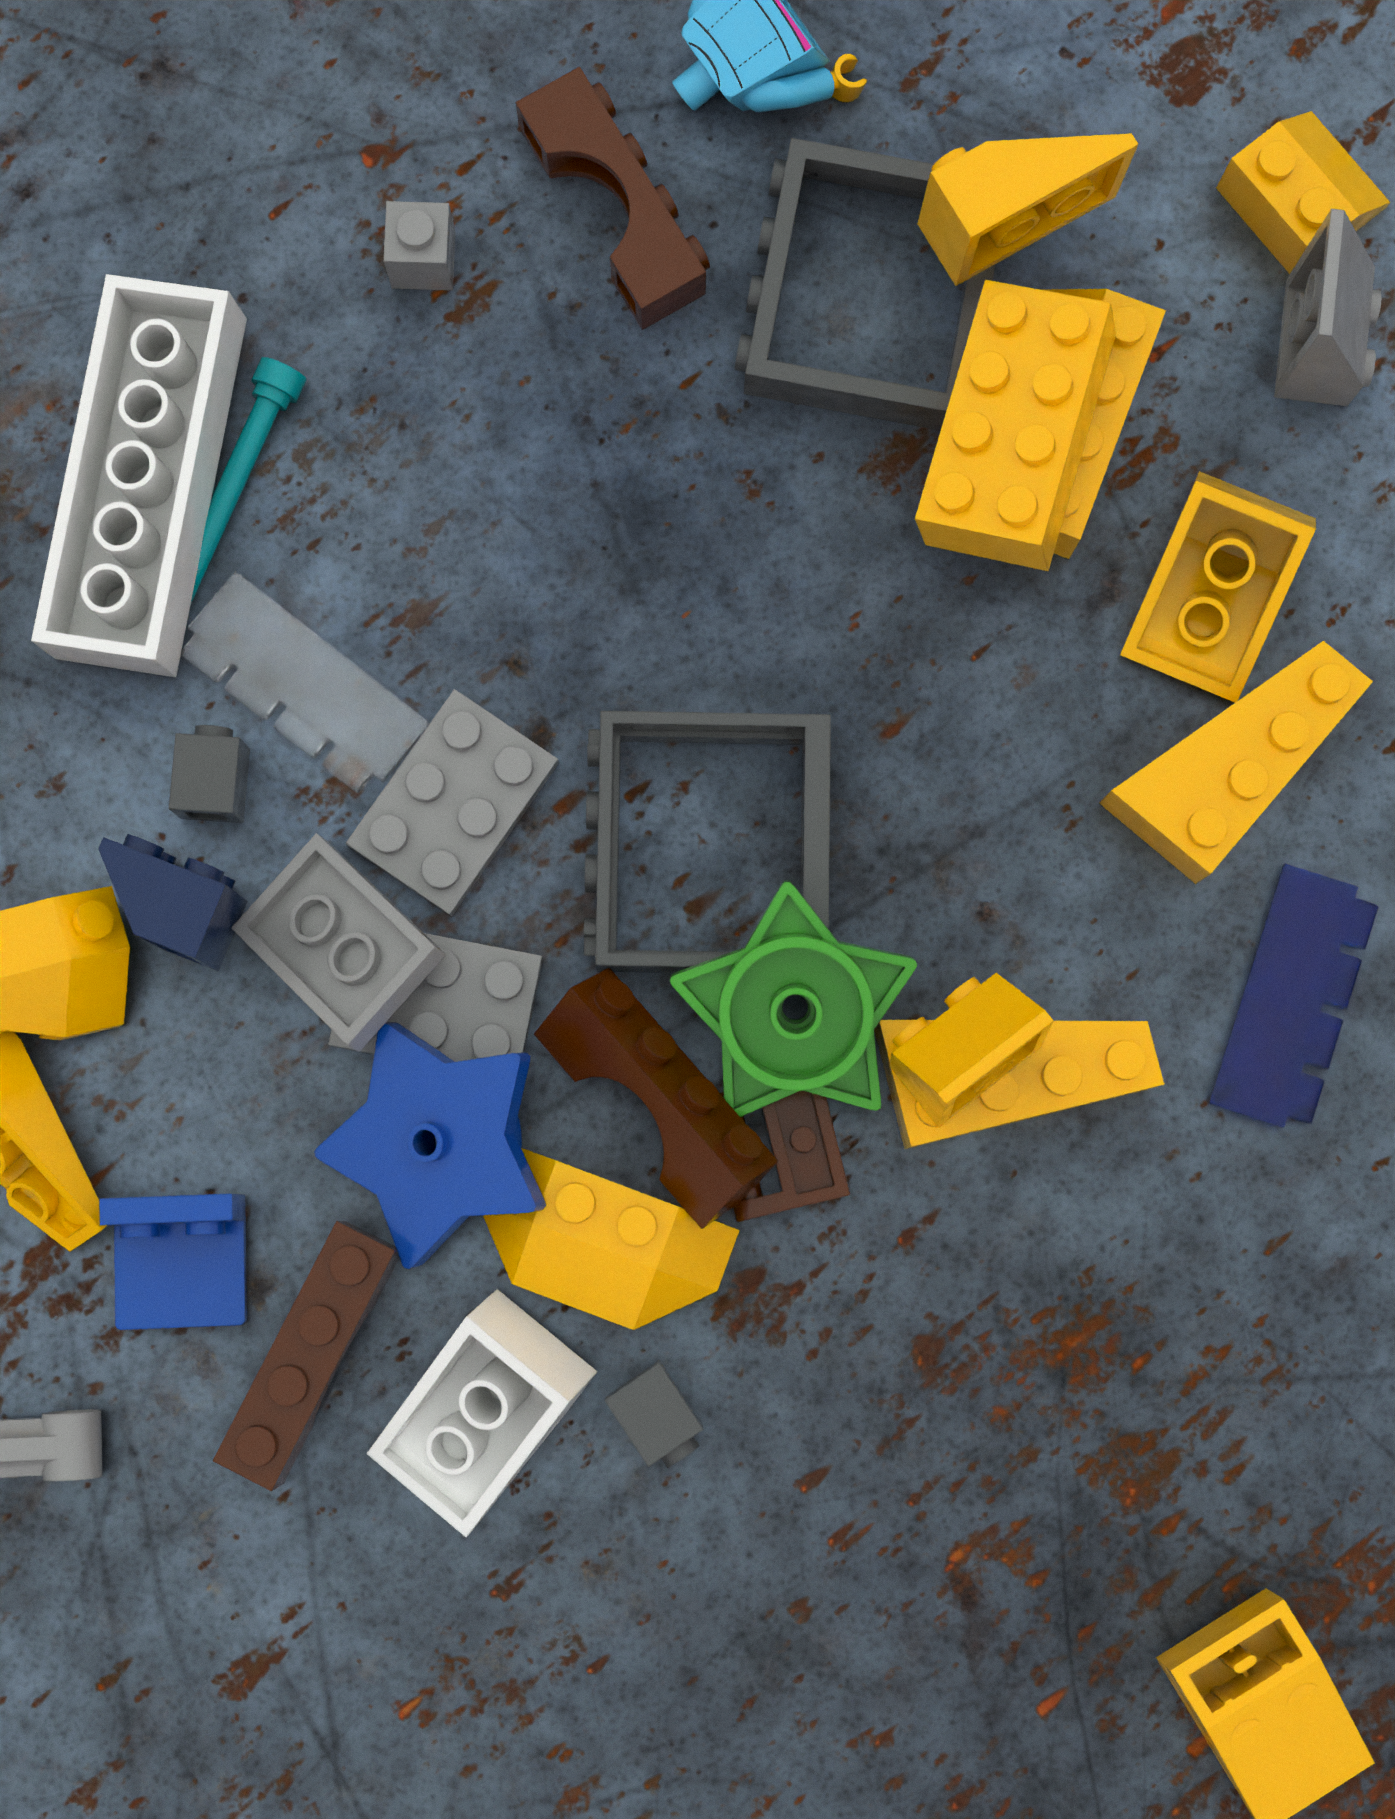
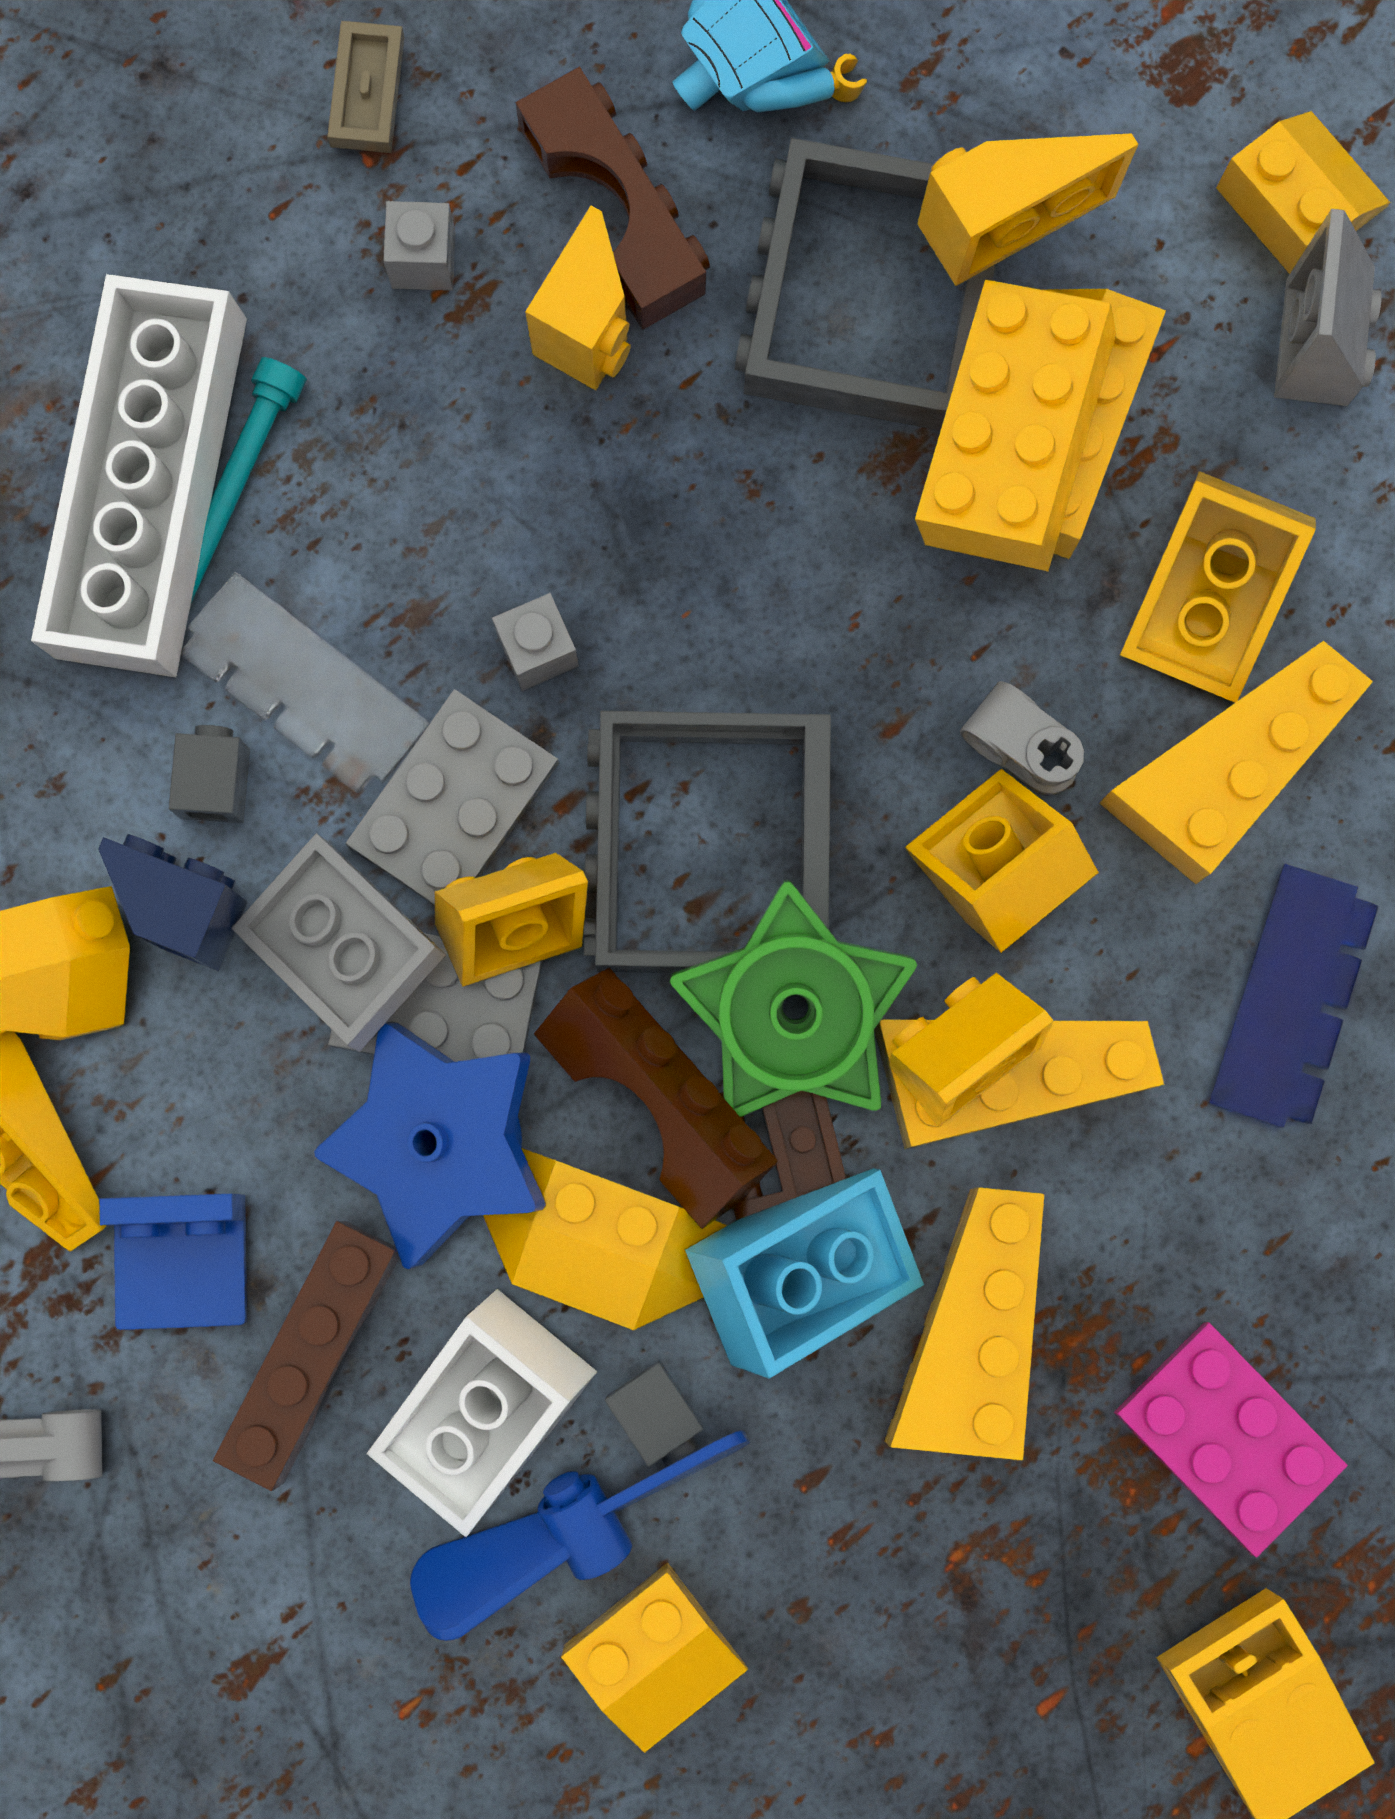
none -> dark tan plate [327,21,405,153]
none -> blue piece [410,1430,750,1641]
none -> yellow slope [435,853,588,987]
none -> light grey brick [492,593,579,691]
none -> yellow slope [525,205,631,391]
none -> yellow slope [561,1562,748,1753]
none -> medium azure slope [685,1168,924,1379]
none -> yellow wedge [884,1187,1044,1460]
none -> yellow slope [905,769,1099,953]
none -> light grey piece [960,681,1084,795]
none -> dark pink plate [1114,1322,1348,1558]

